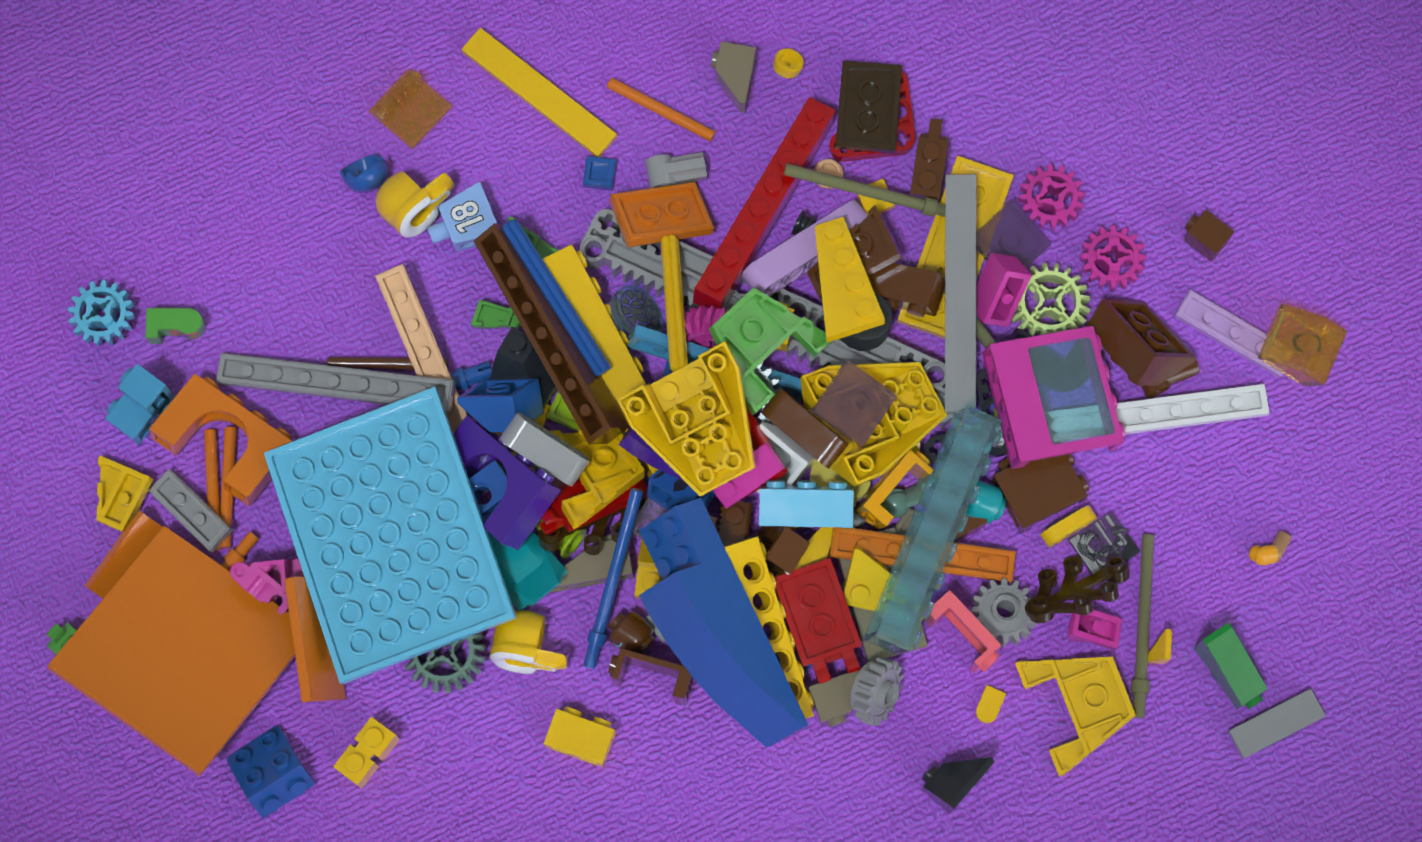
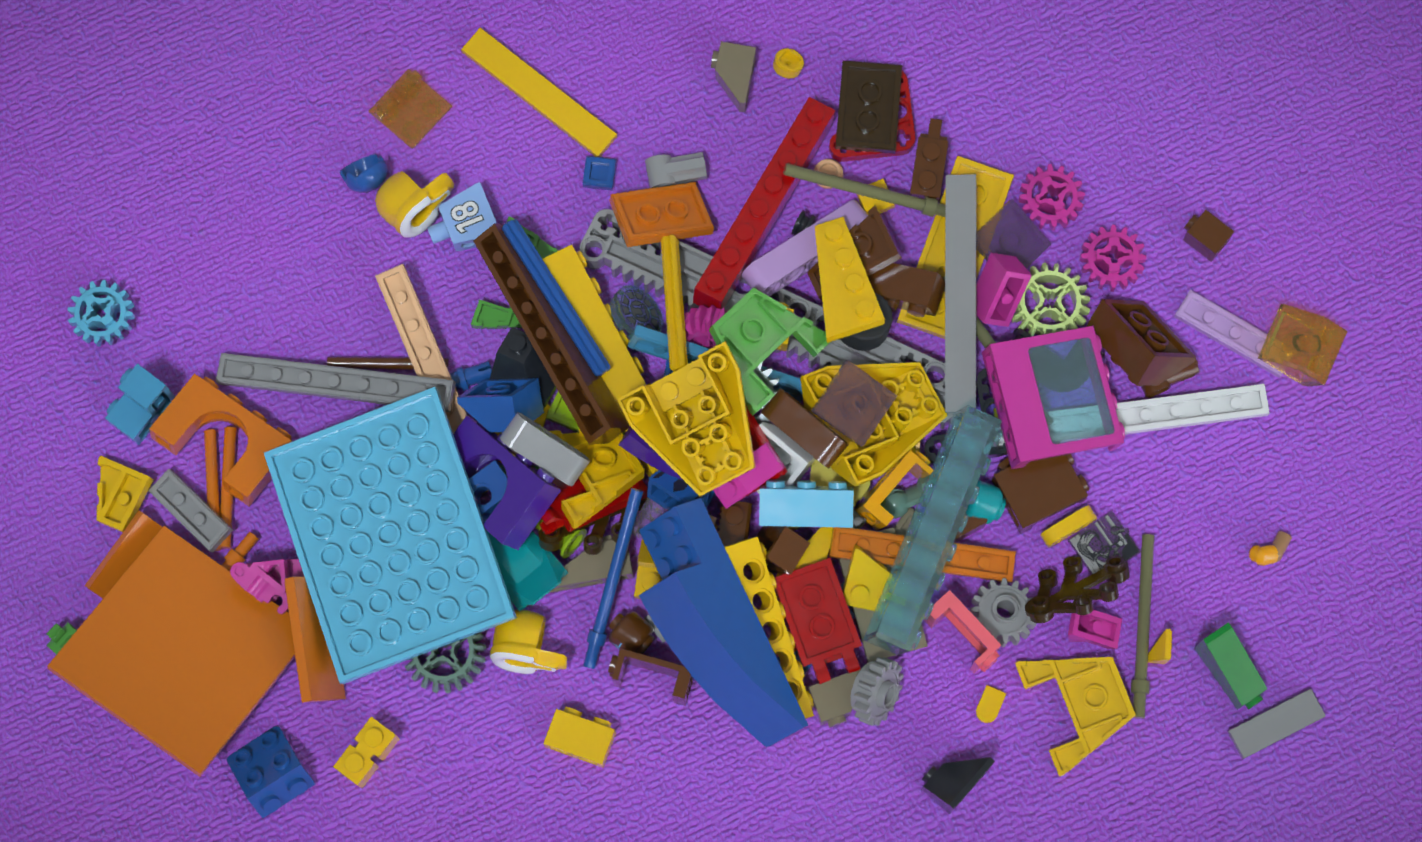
bright green leg [145,308,206,344] -> none
orange bar [607,77,716,142] -> none

